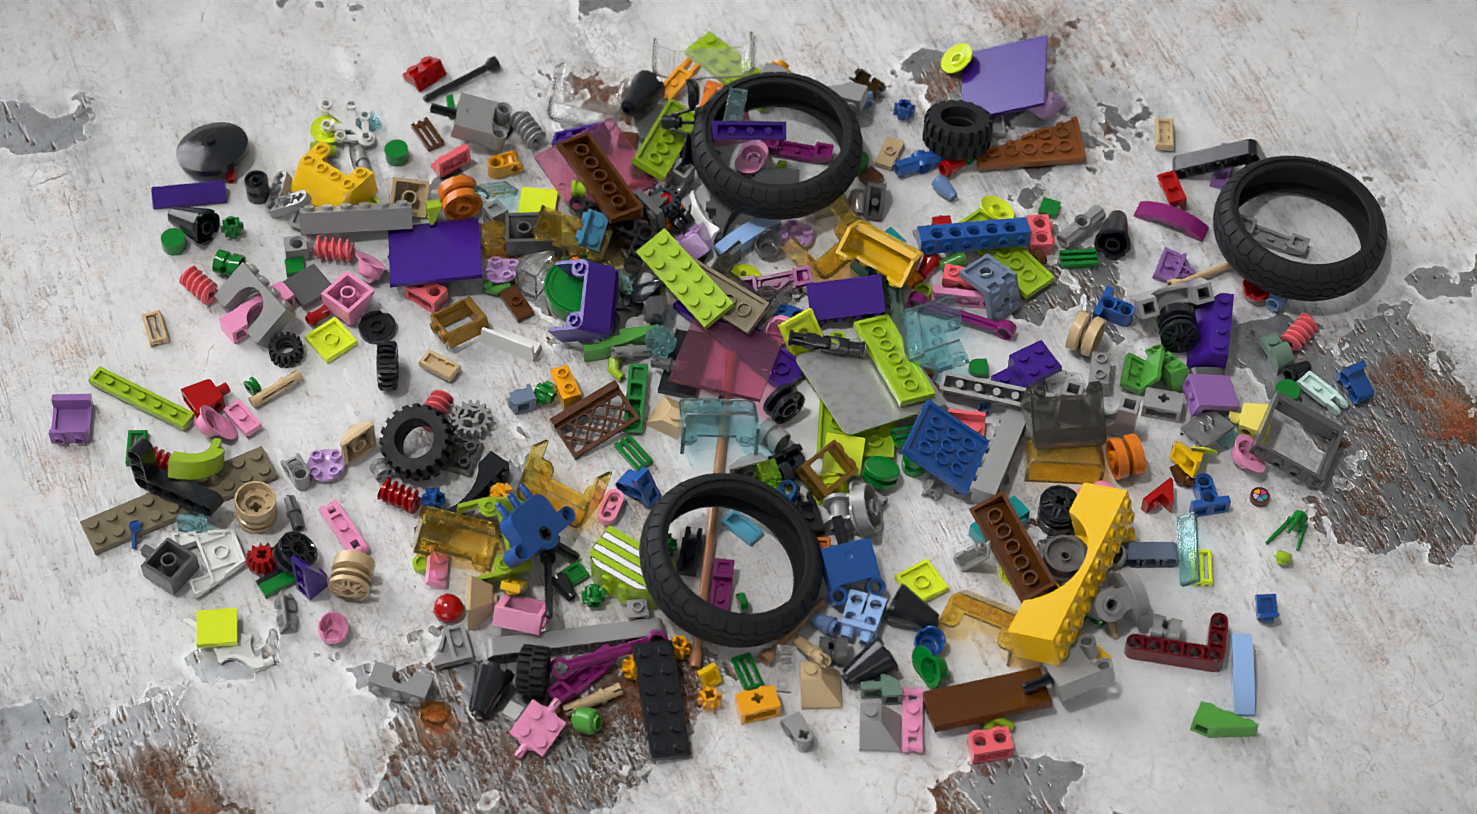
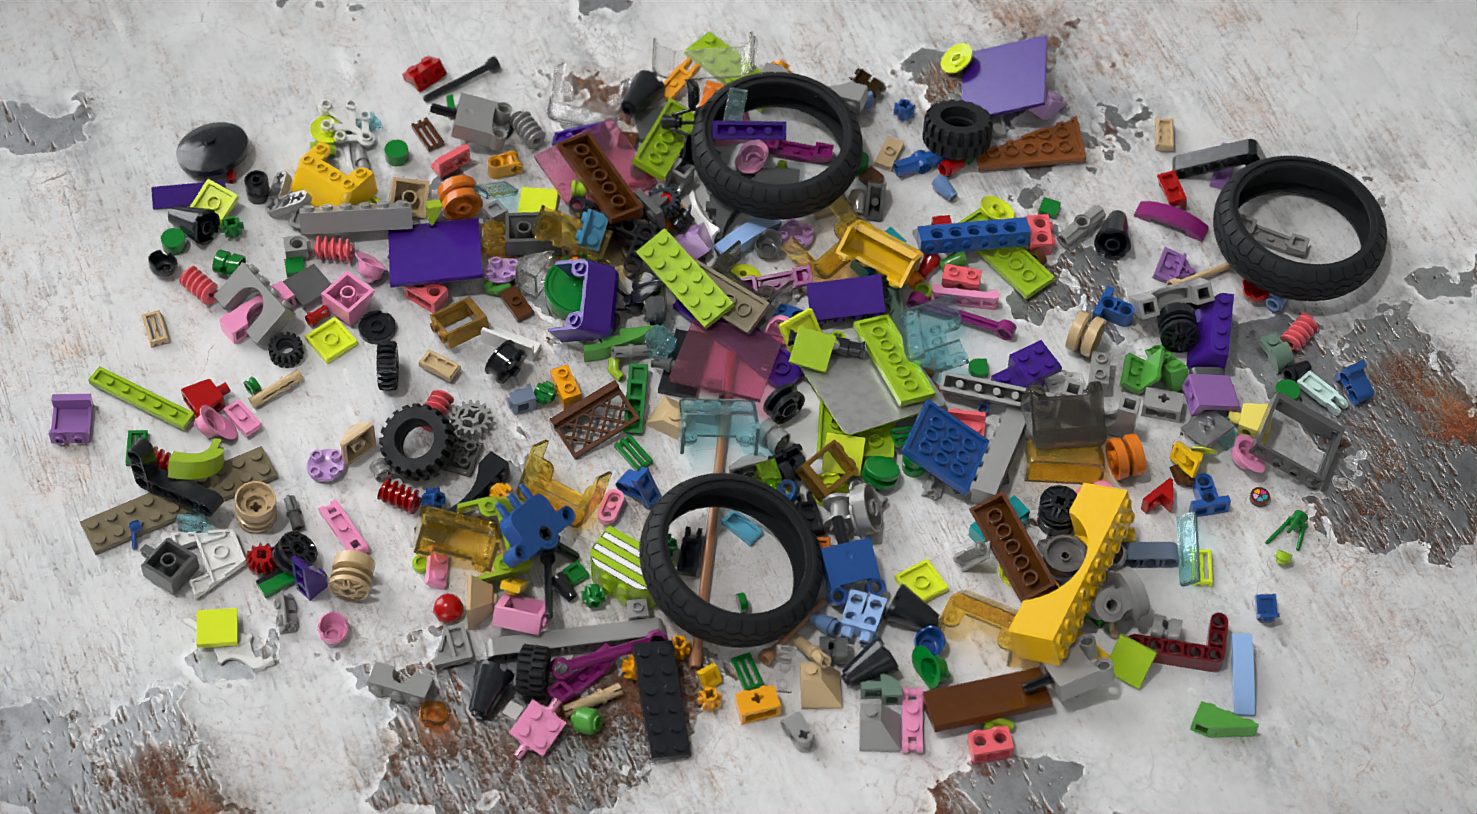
light grey piece [280,453,311,491] -> none
clear light blue bracket [616,268,633,298] -> none
magenta slope [709,558,735,611] -> none
sand blue bracket [959,253,1021,322] -> none
green tile [1059,248,1099,269] -> none
none -> black hair [148,250,178,277]
none -> neon yellow tile [190,179,240,228]
none -> black wheel [485,340,527,384]
none -> lime tile [789,326,836,374]
none -> lime tile [1109,634,1158,689]

